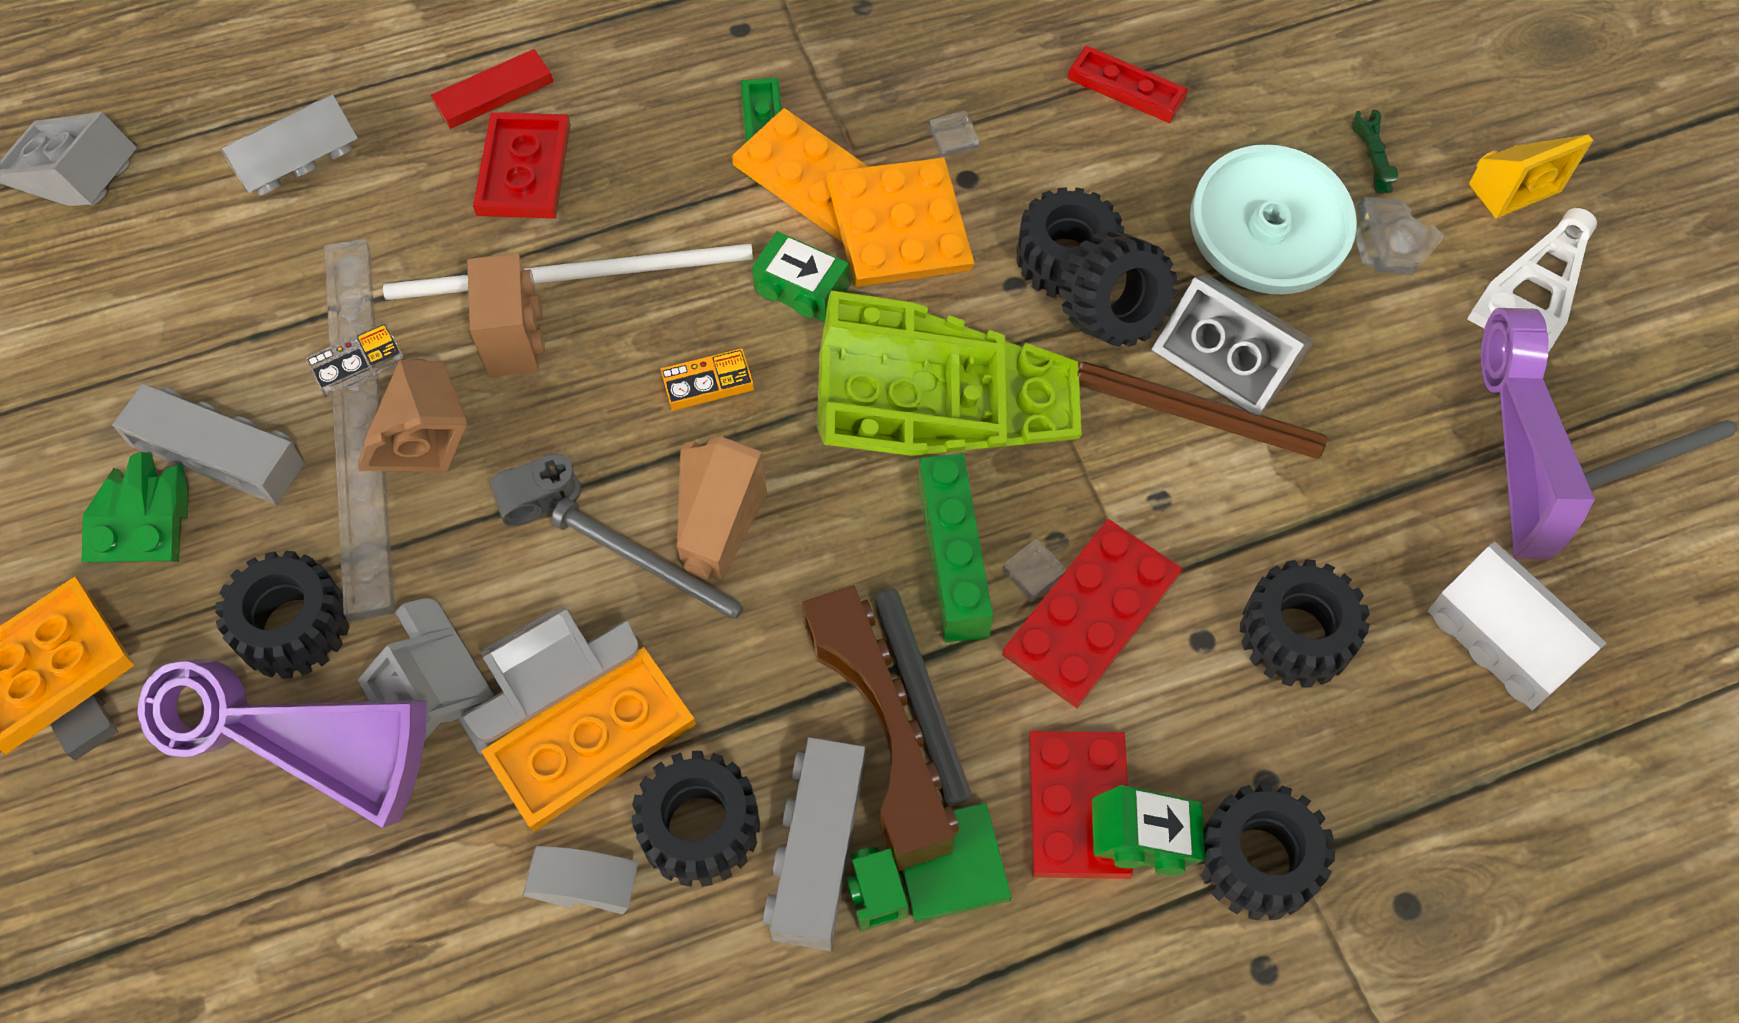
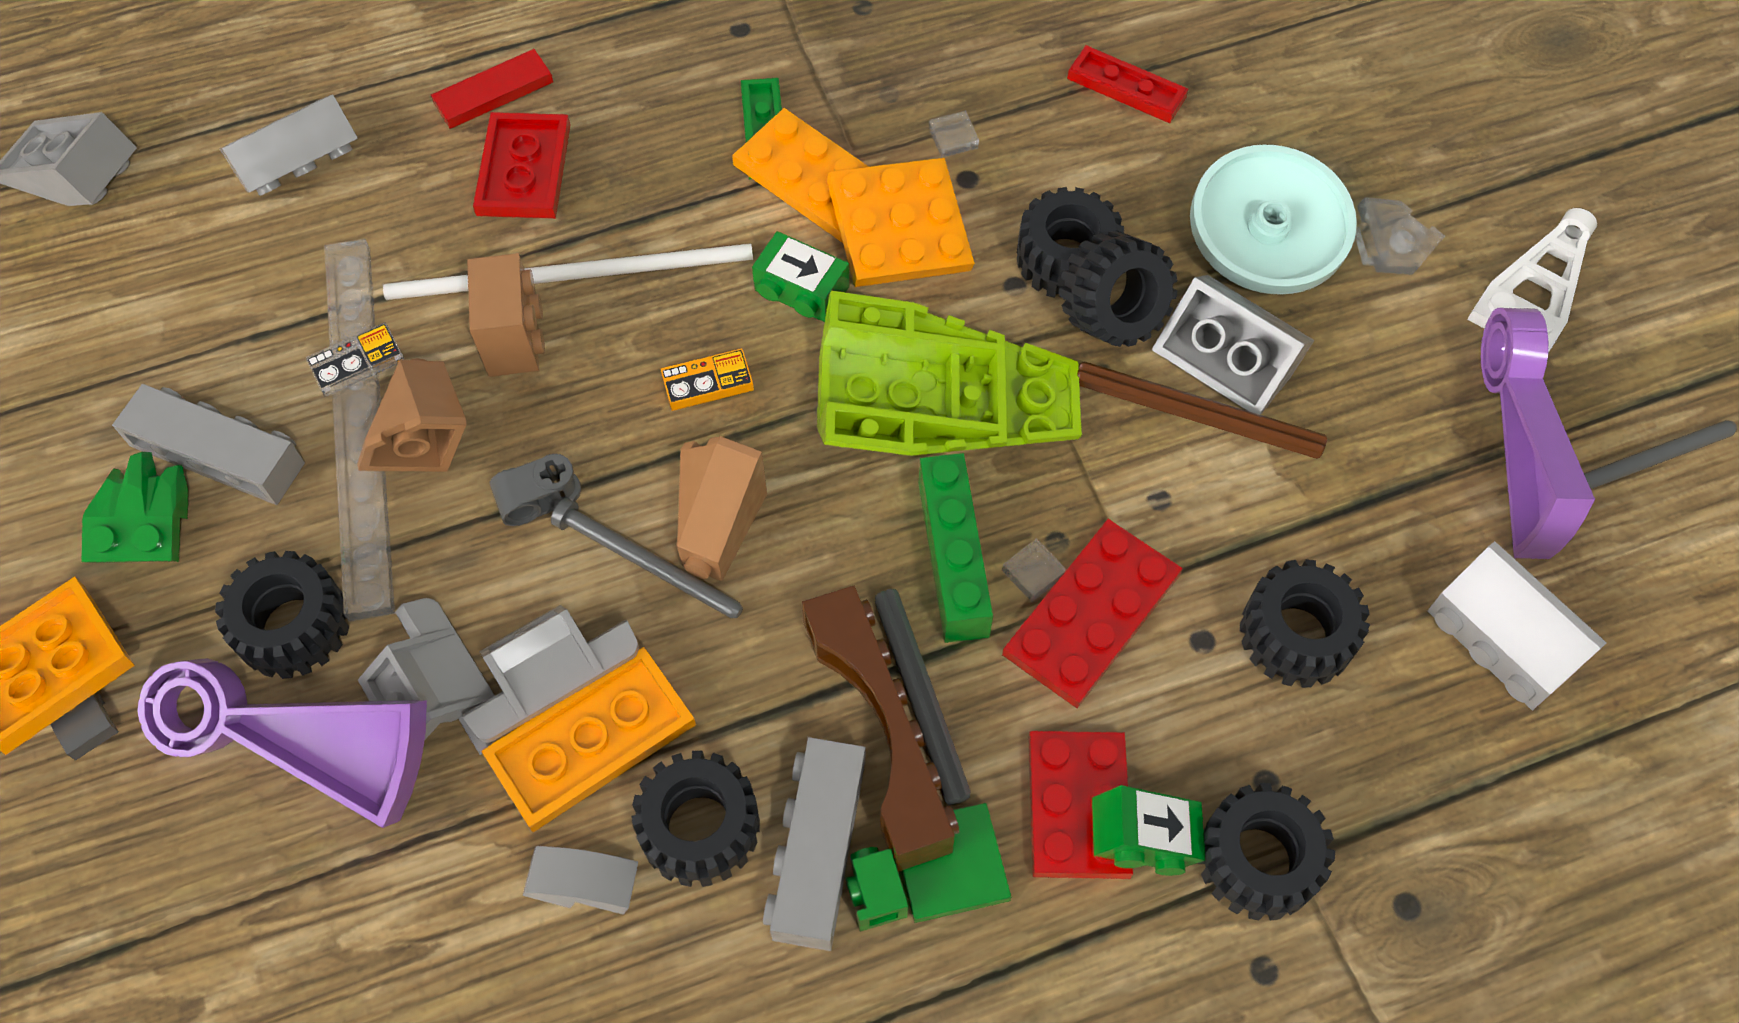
dark green piece [1352,110,1399,193] -> none
yellow slope [1469,134,1593,218] -> none

